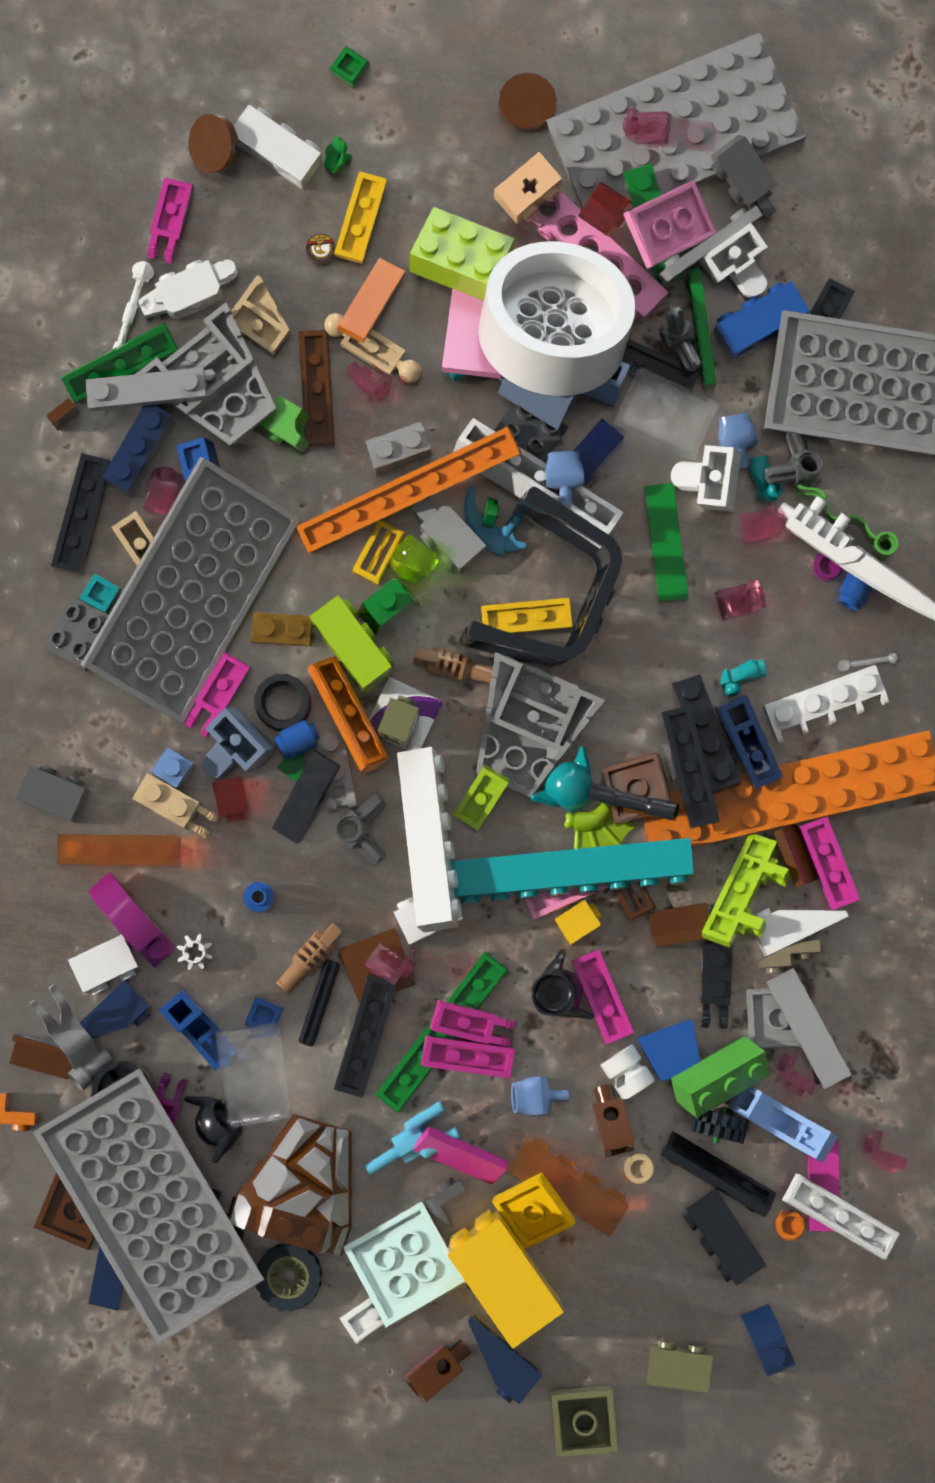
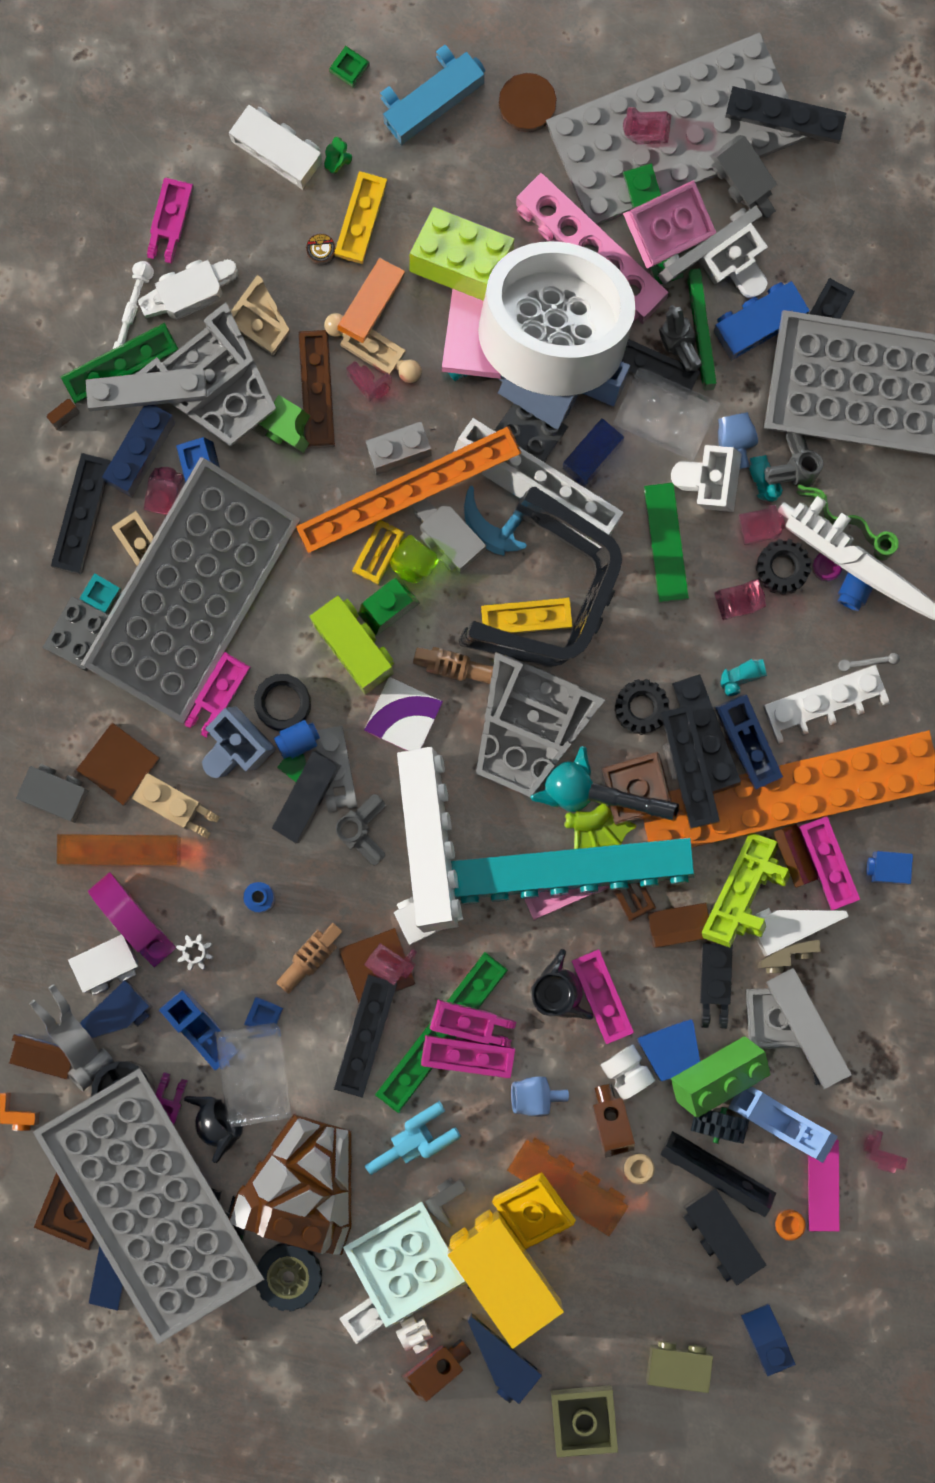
medium blue brick [151,747,196,791] -> none
reddish brown tile [188,114,238,173] -> none
clear red brick [212,776,251,823] -> none
pearl gold plate [251,612,312,647] -> none
black axle [298,959,340,1047] -> none
orange brick [307,656,389,773] -> none
olive brick [378,695,420,747] -> none
dark pink tile [413,1127,508,1185] -> none
lime plate [453,764,510,831] -> none
green tile [482,497,499,528] -> none
light nougat brick [494,152,562,224] -> none
medium blue piece [545,451,584,508] -> none
yellow brick [554,900,602,945] -> none
clear red brick [578,181,630,236] -> none
clear pink bracket [776,1050,817,1097] -> none
white tile [782,1173,900,1260] -> none
none -> reddish brown tile [76,722,160,806]
none -> dark azure brick [380,45,486,145]
none -> white gear [396,1315,433,1355]
none -> black tyre [615,679,669,735]
none -> black plate [725,86,847,144]
none -> black tyre [756,539,812,595]
none -> blue brick [867,851,913,885]

